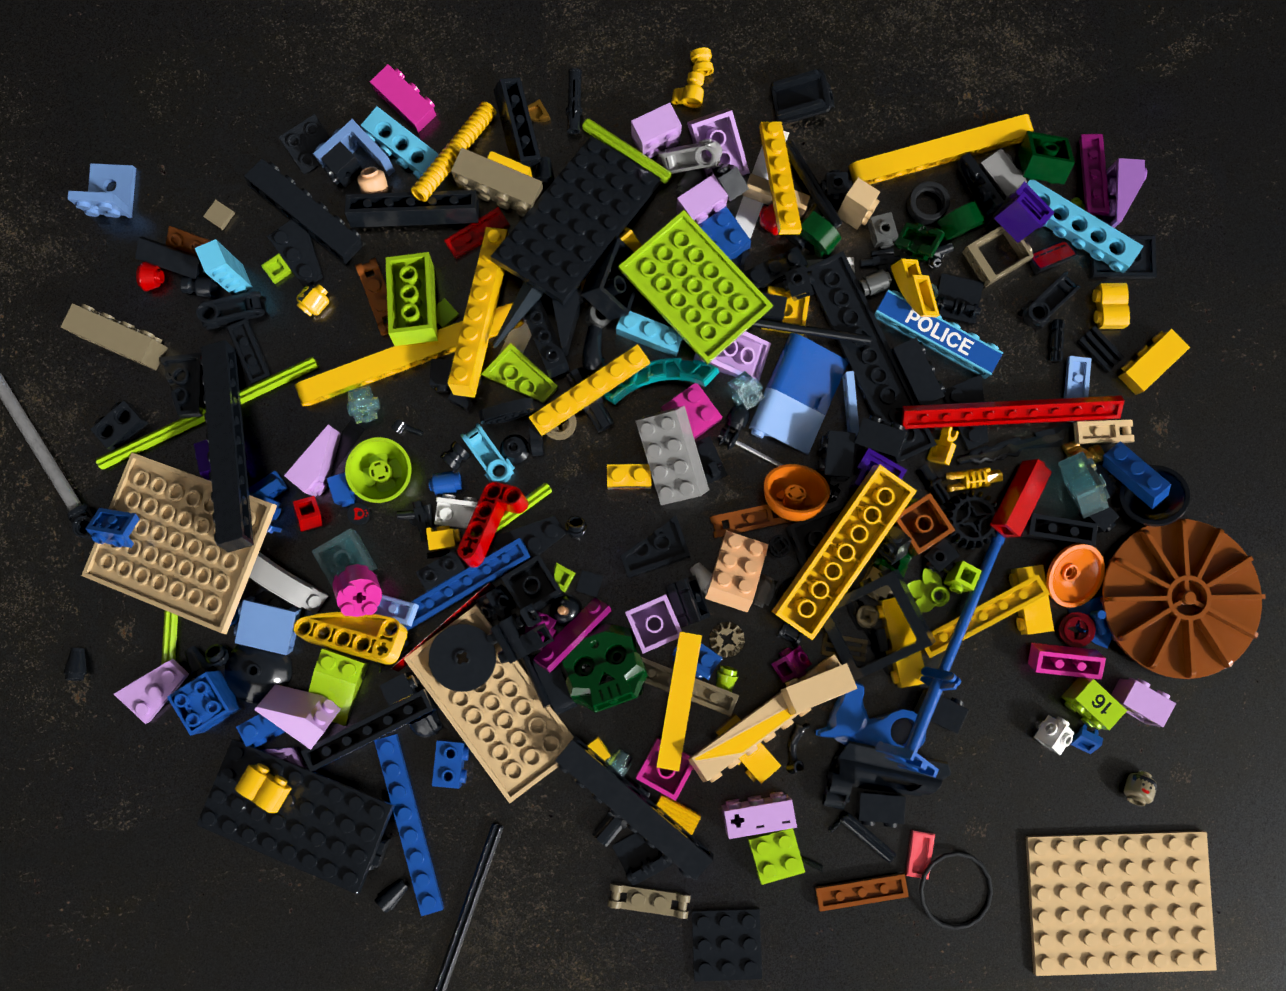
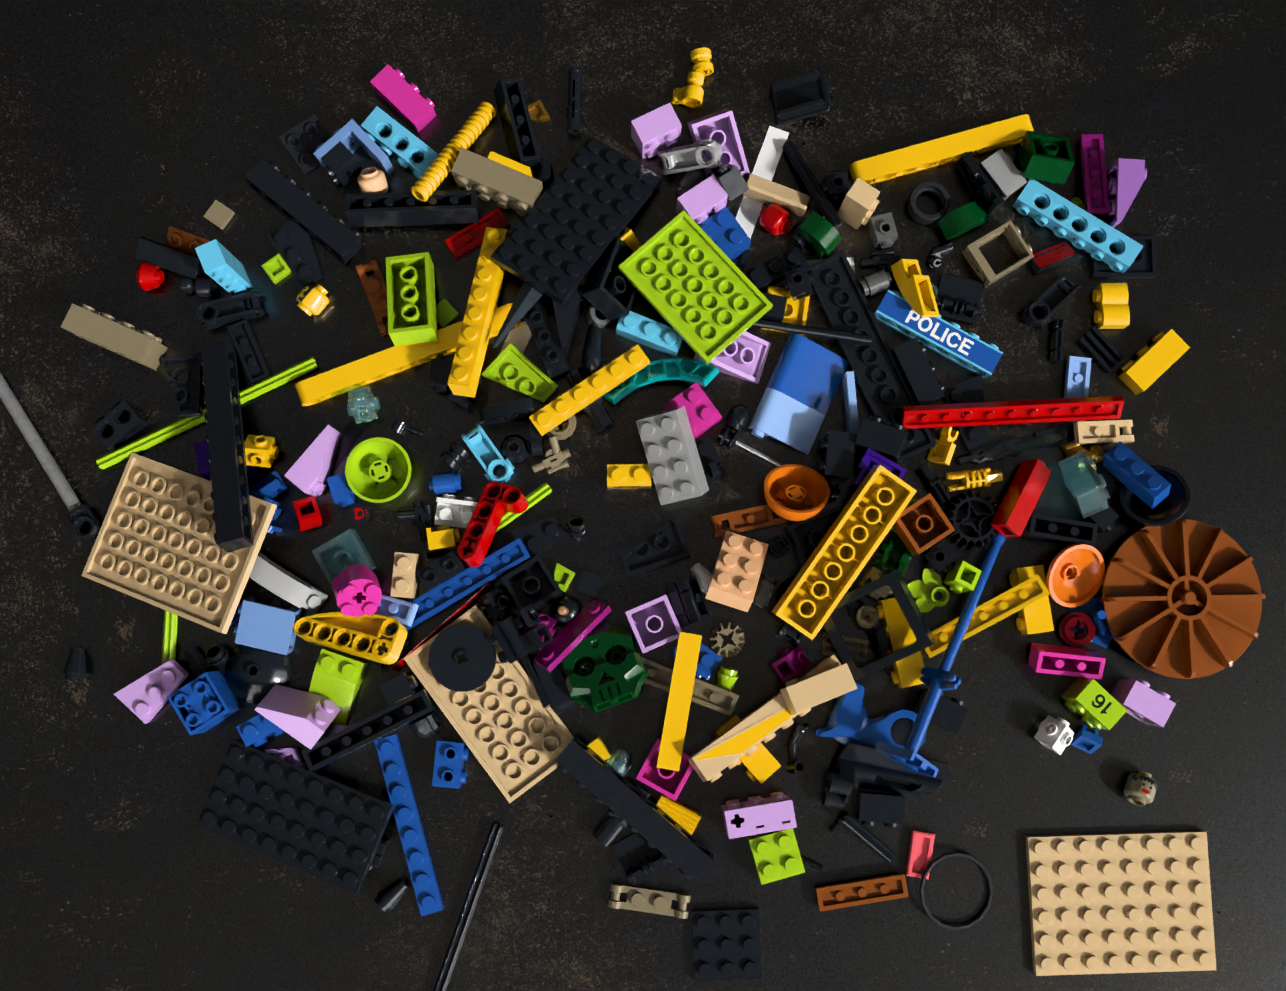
medium blue bracket [68,164,136,218] -> none
blue bracket [86,508,140,548] -> none
yellow brick [235,763,292,813] -> none
lime axle [582,119,671,183] -> none
clear light blue brick [727,371,765,410] -> none
yellow plate [759,122,802,235] -> none
black brick [876,525,912,566] -> none
dark green cylinder [894,222,945,261] -> none
dark purple plate [994,181,1055,243] -> none
none -> yellow brick [244,434,279,468]
none -> tan brick [390,552,421,599]
none -> dark tan piece [531,435,571,474]

